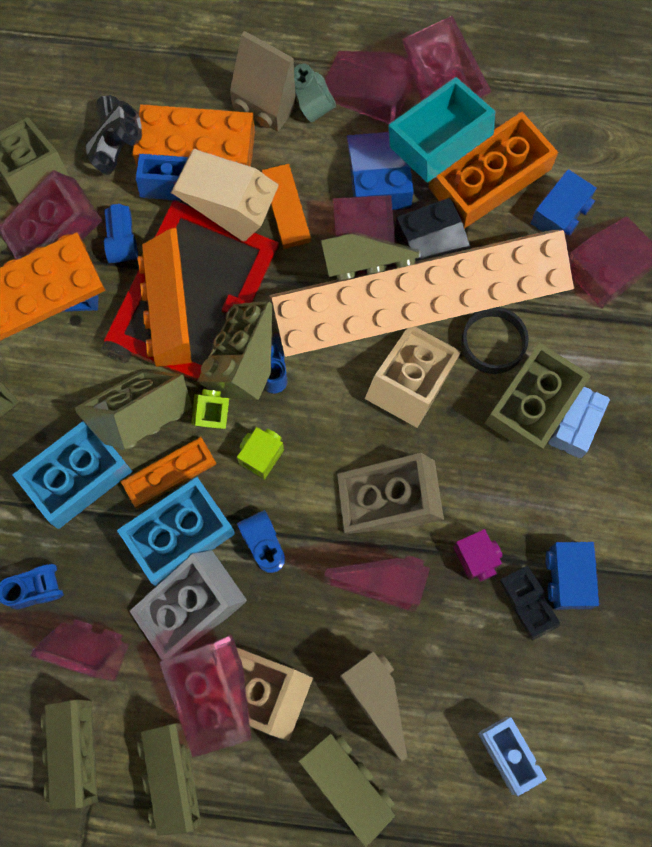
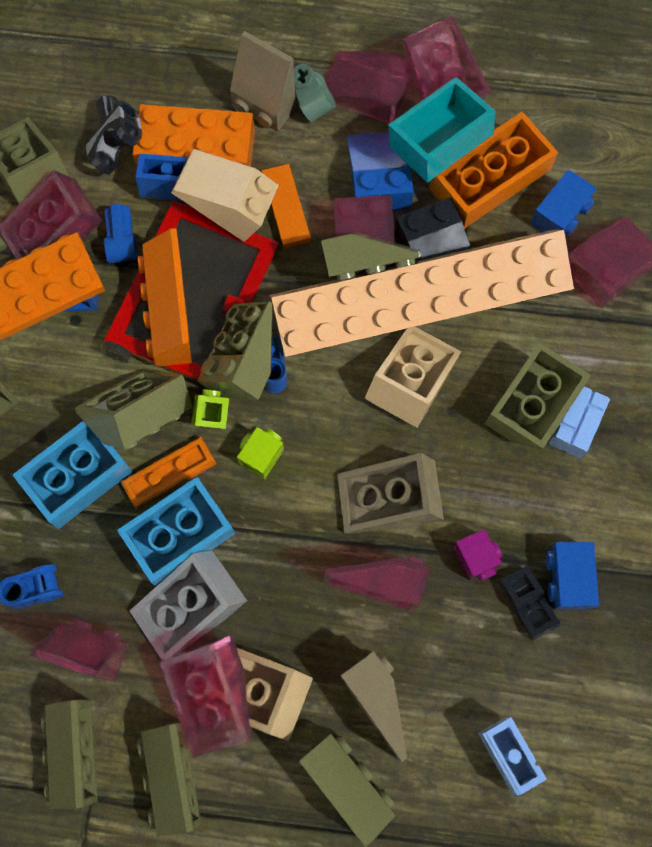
blue piece [237,510,285,573] -> none
black tyre [461,307,529,374] -> none

